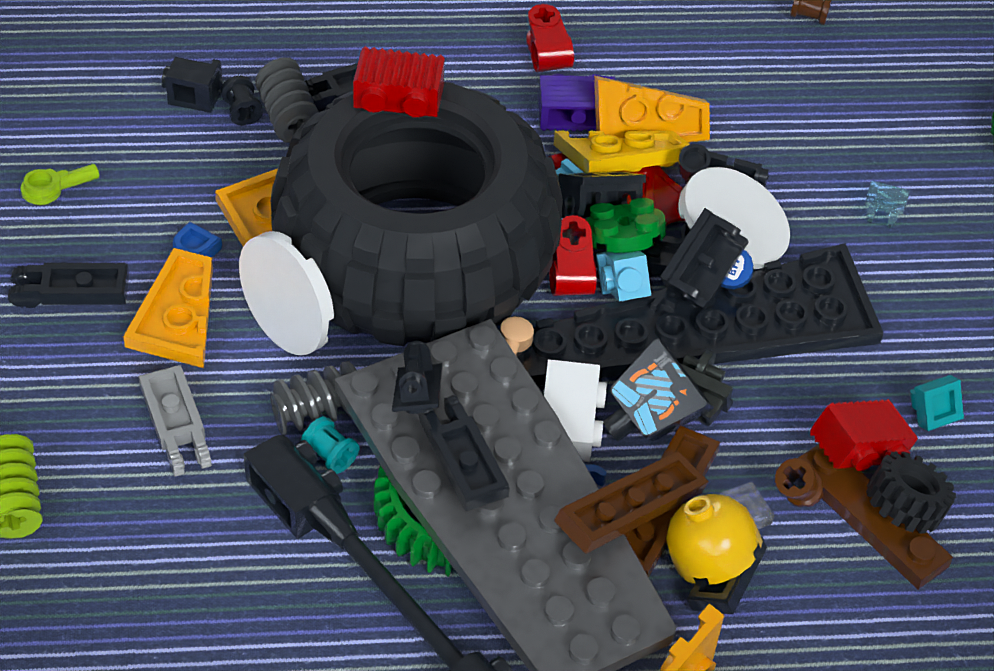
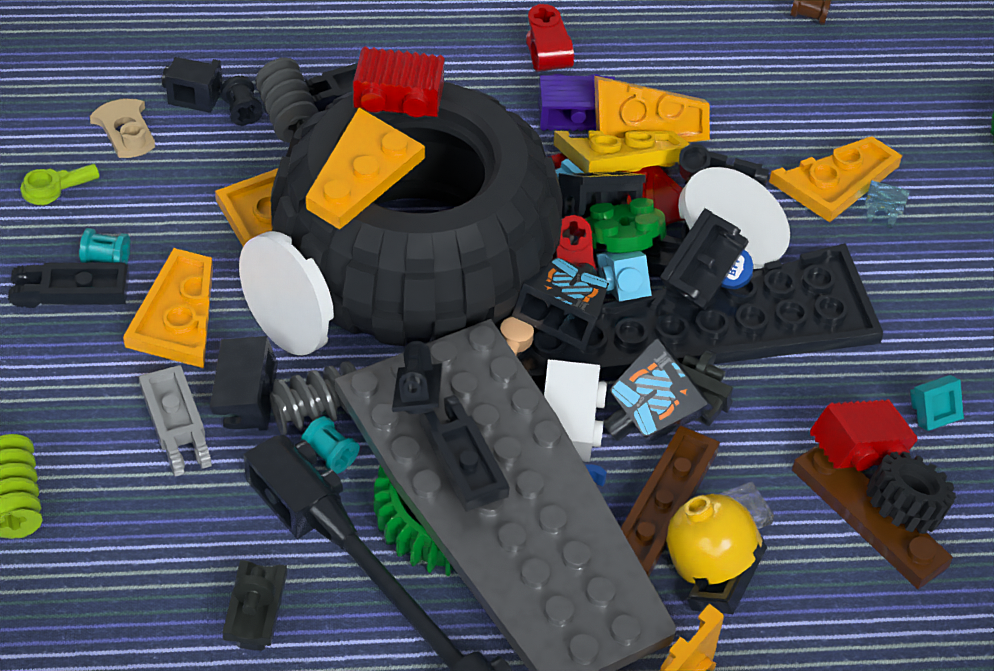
blue tile [172,222,222,258] -> none
reddish brown plate [554,451,709,554] -> none
reddish brown bush [775,458,824,507] -> none
none -> teal bush [79,228,131,264]
none -> tan piece [90,99,155,158]
none -> black hinge [210,336,278,431]
none -> pearl dark grey hips [222,560,287,651]
none -> light orange wing [306,108,425,230]
none -> black torso [512,258,609,351]
none -> light orange wing [769,136,902,223]

